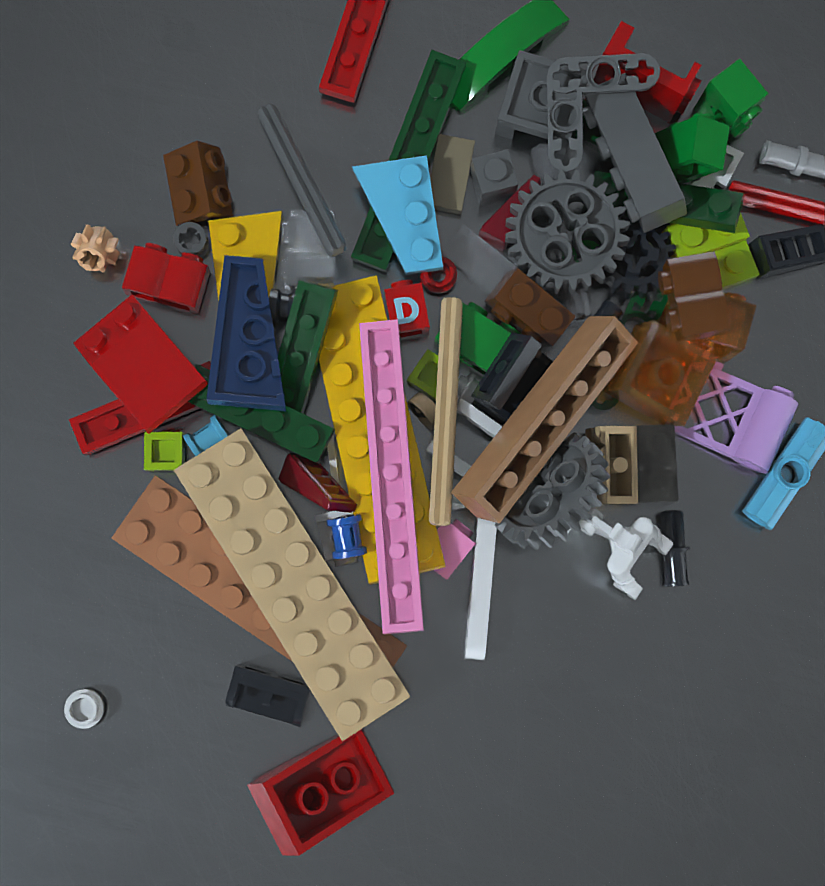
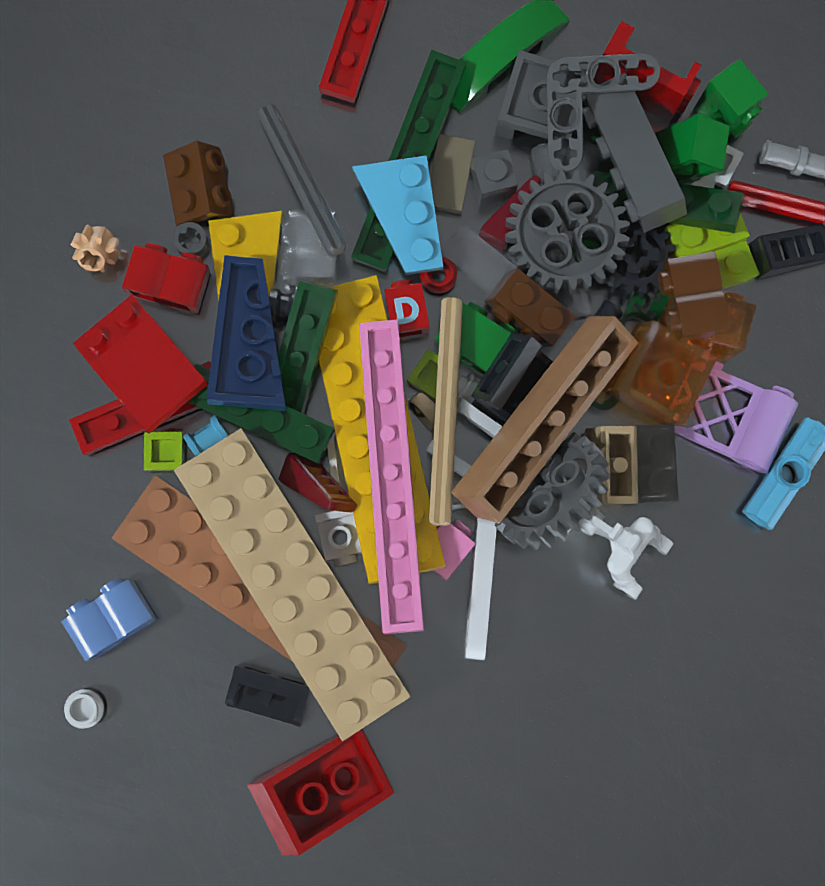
blue bush [326,514,367,559] -> none
black axle [660,510,690,587] -> none
none -> medium blue brick [61,577,157,661]

